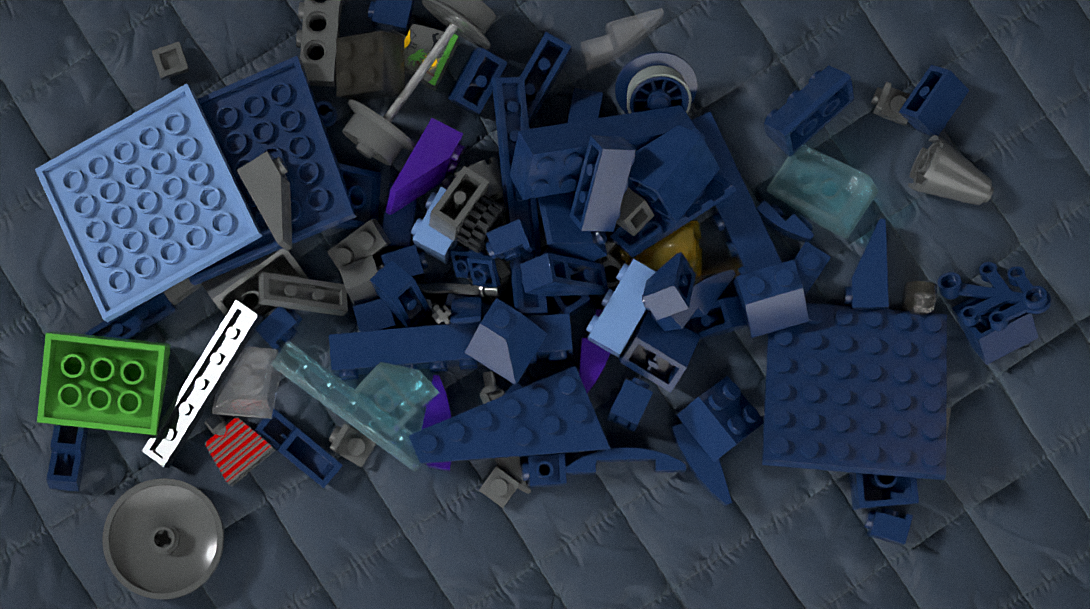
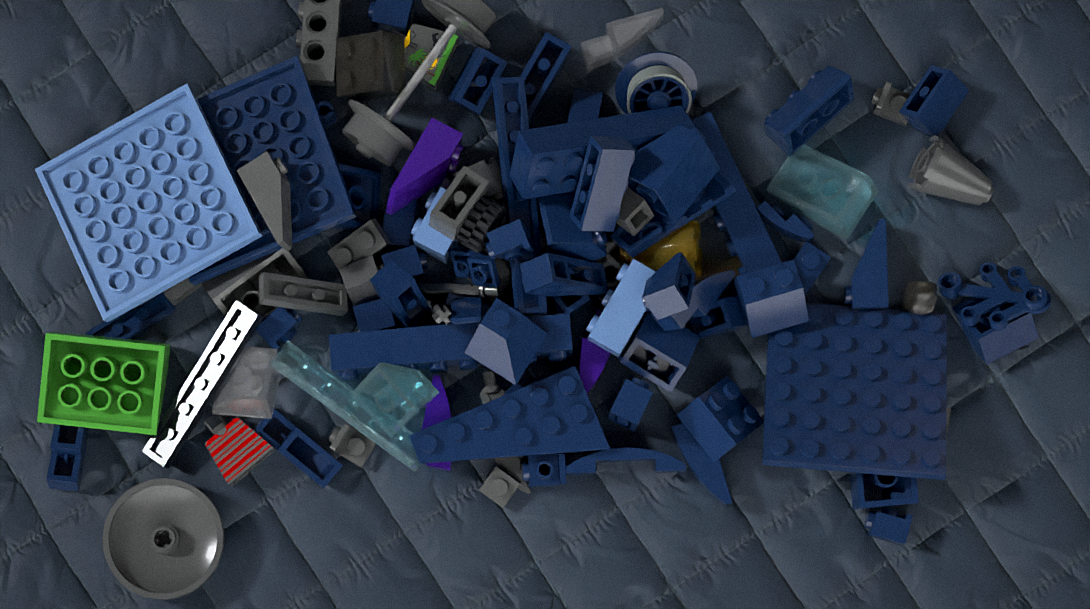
dark grey plate [152,42,190,80] -> none

